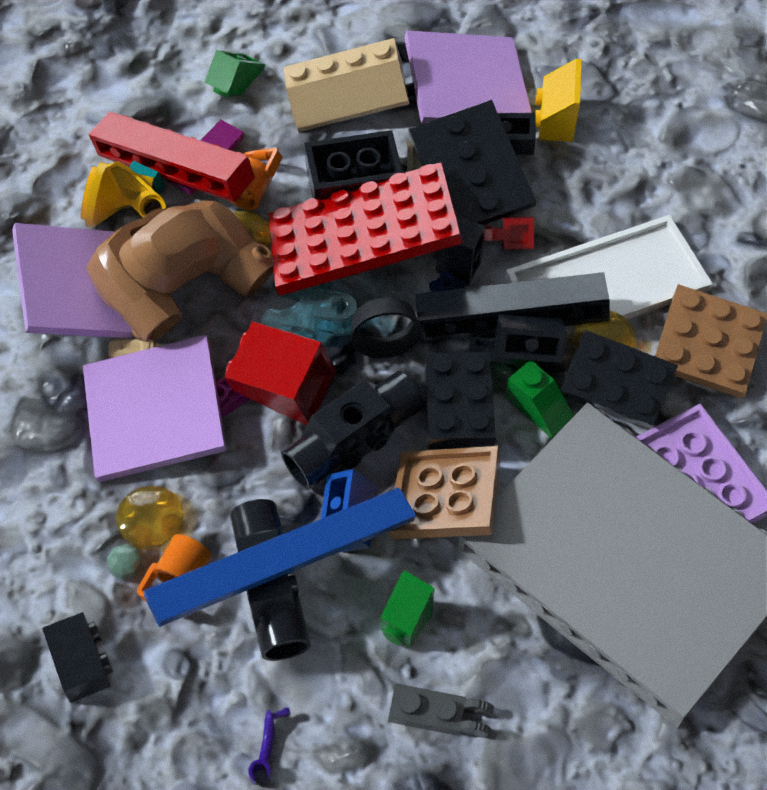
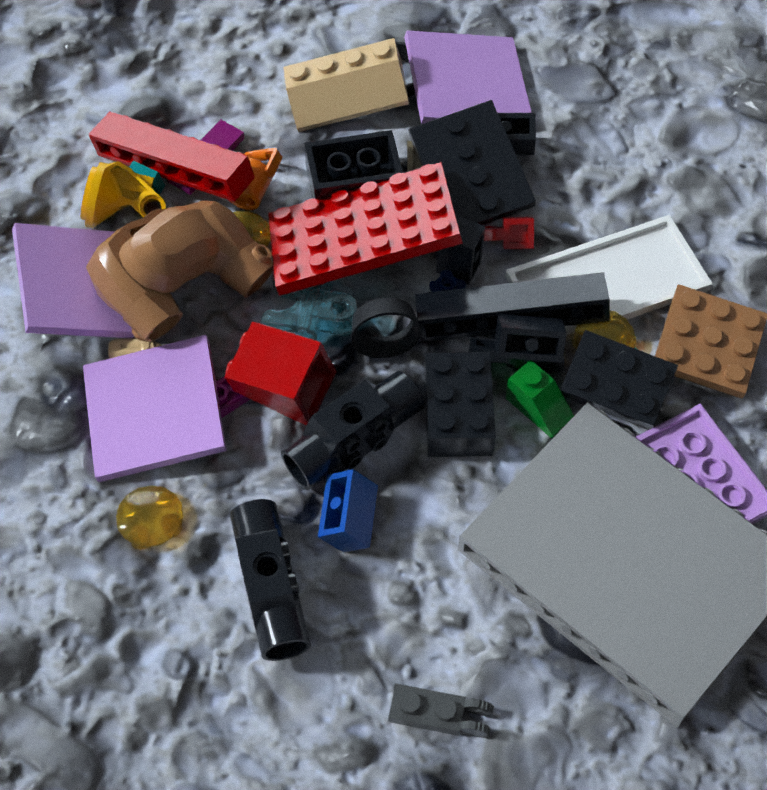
black brick [42,612,113,703] -> none
sand green tile [107,544,143,581] -> none
orange piece [137,534,213,602] -> none
blue tile [144,488,416,627] -> none
green slope [205,50,266,97] -> none
dark purple piece [248,707,291,785] -> none
green slope [380,570,435,648] -> none
medium nougat plate [388,446,501,540] -> none
yellow slope [535,59,582,142] -> none

